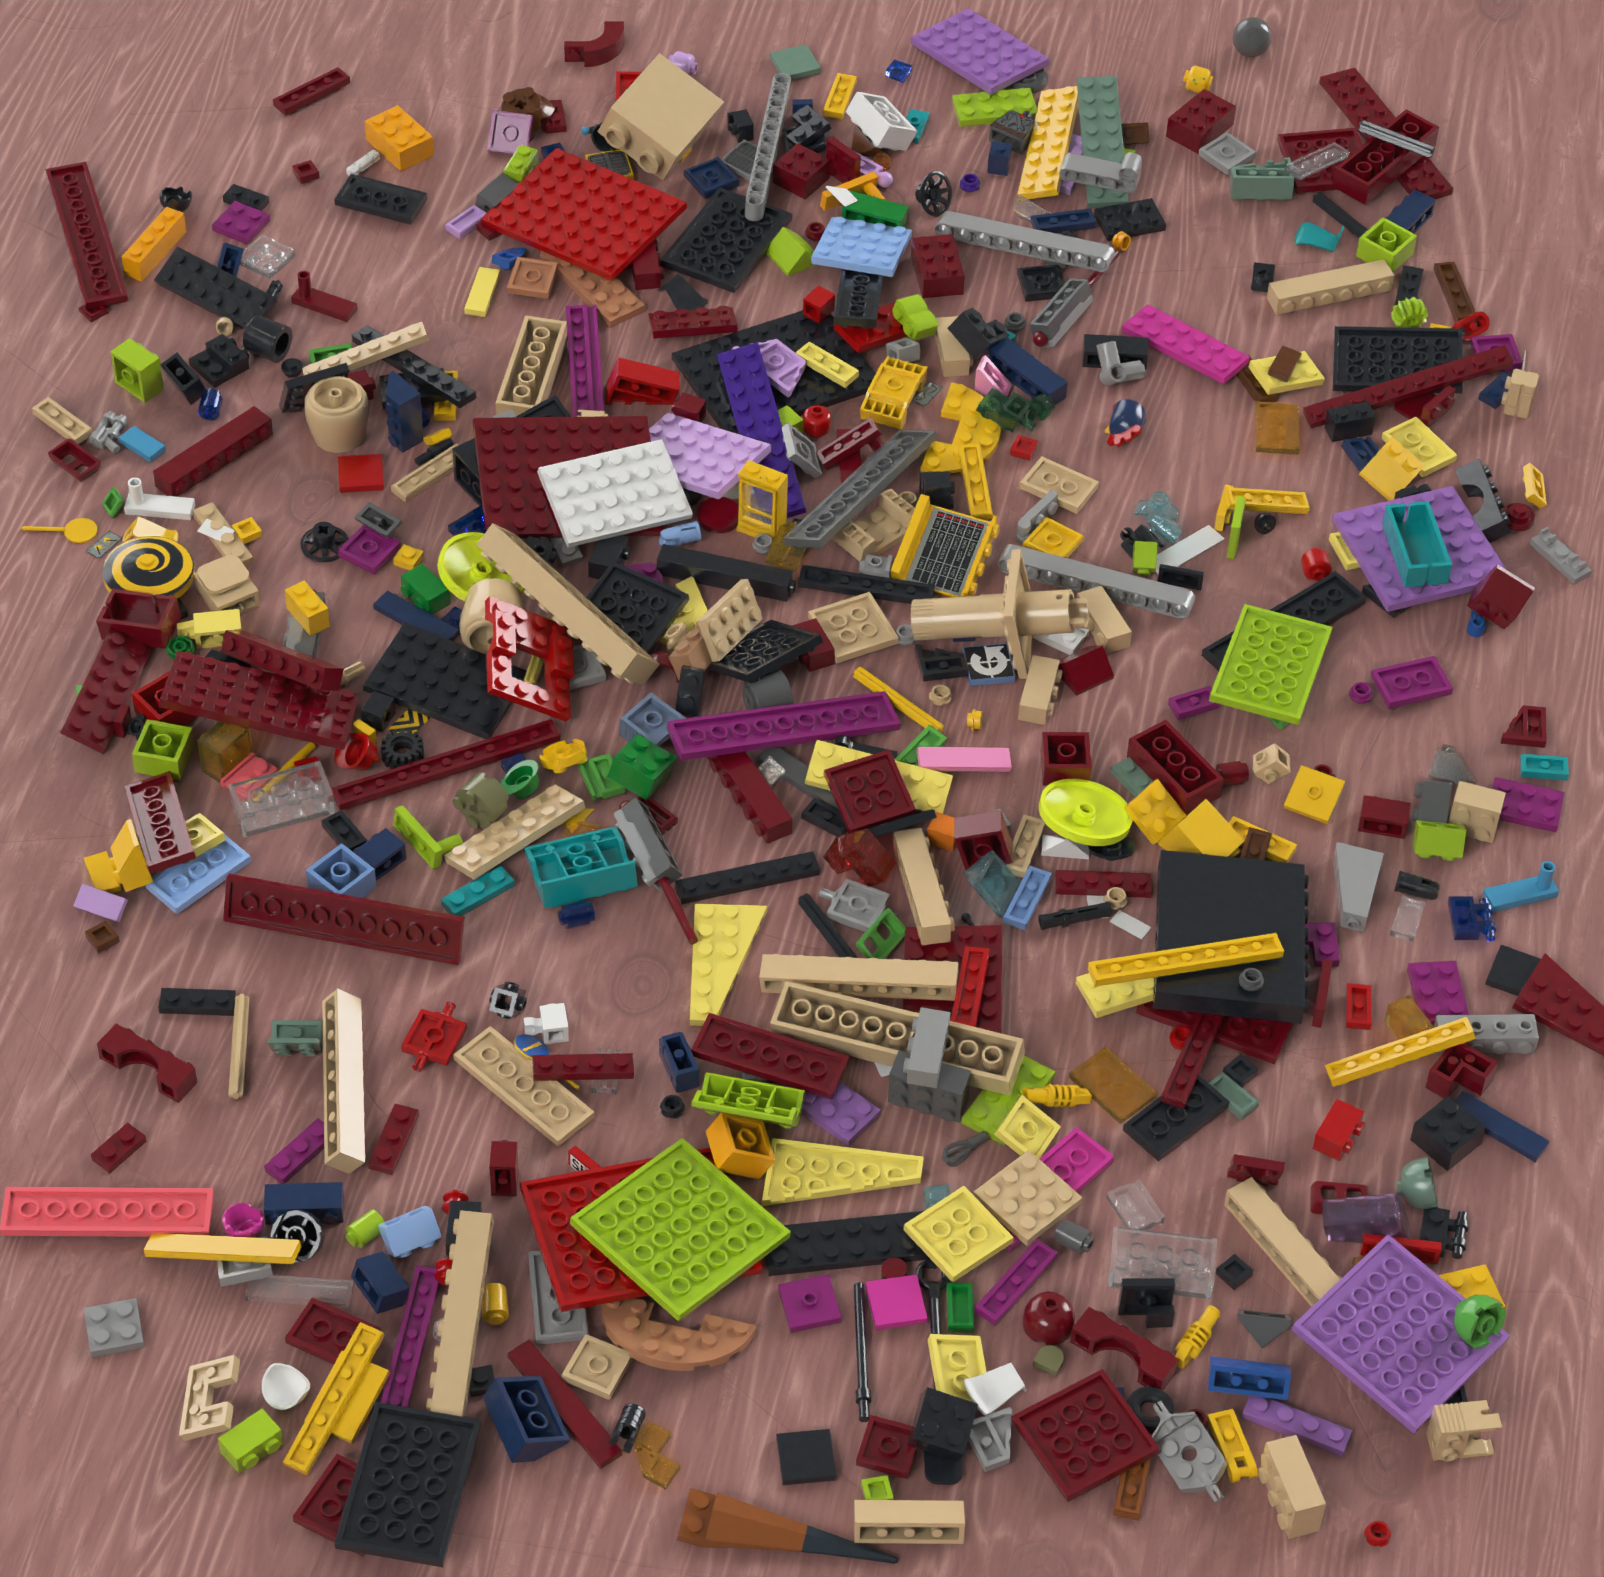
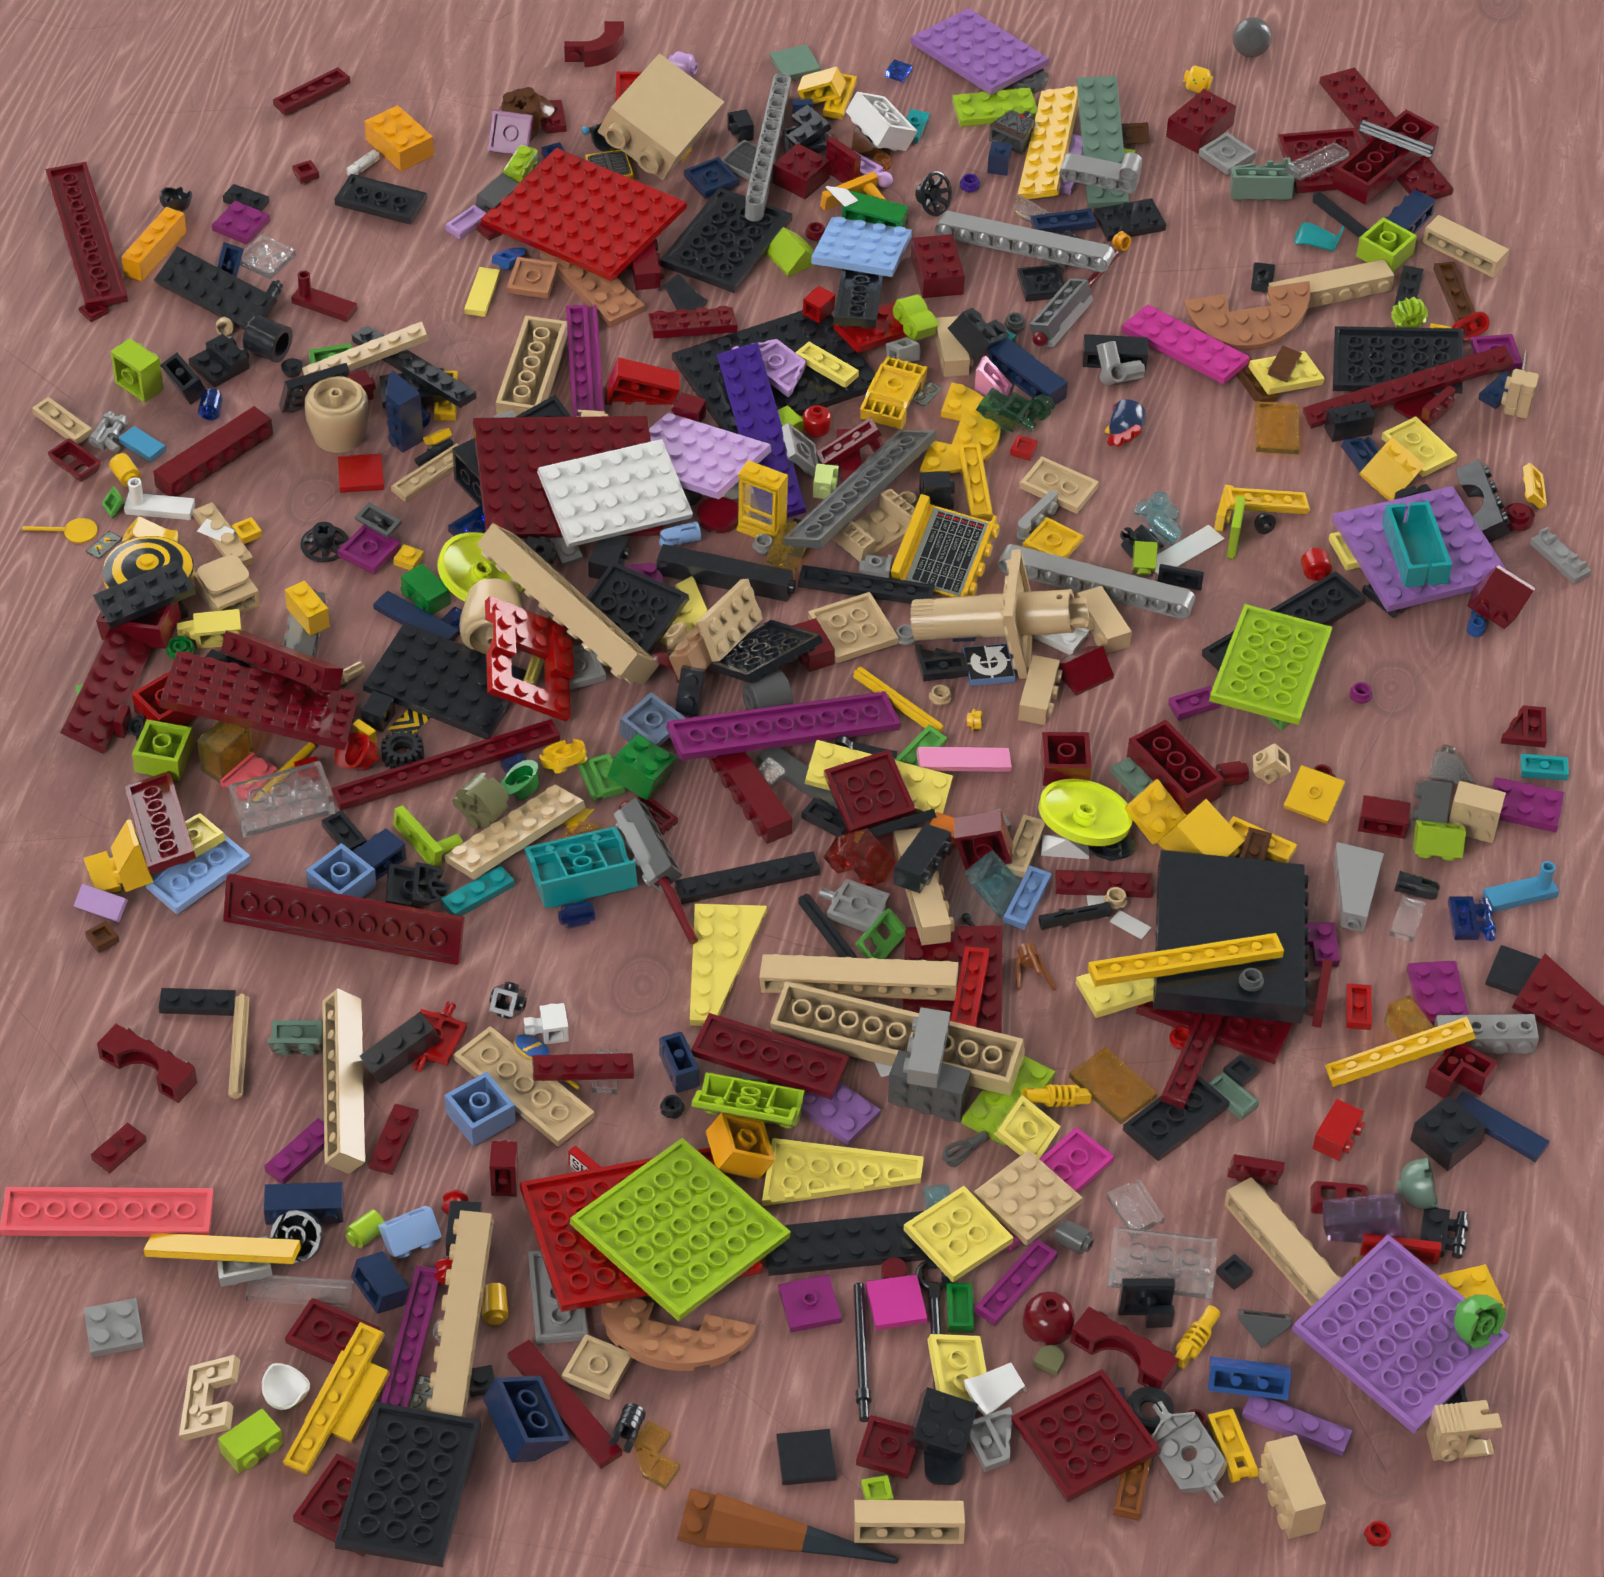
dark pink hair [222,1203,264,1238] -> none
magenta plate [1371,656,1453,709] -> none
none -> black plate [93,560,196,629]
none -> yellow brick [109,453,141,487]
none -> black brick [360,1011,442,1084]
none -> black plate [385,862,451,908]
none -> light grey sticker [409,1375,434,1410]
none -> medium blue brick [444,1072,516,1147]
none -> yellow brick [797,67,846,104]
none -> yellowish green brick [813,464,839,499]
none -> black brick [894,823,954,893]
none -> dark orange plant [1014,942,1056,990]
none -> nougat plate [1184,281,1310,350]
none -> tan brick [1423,215,1509,278]

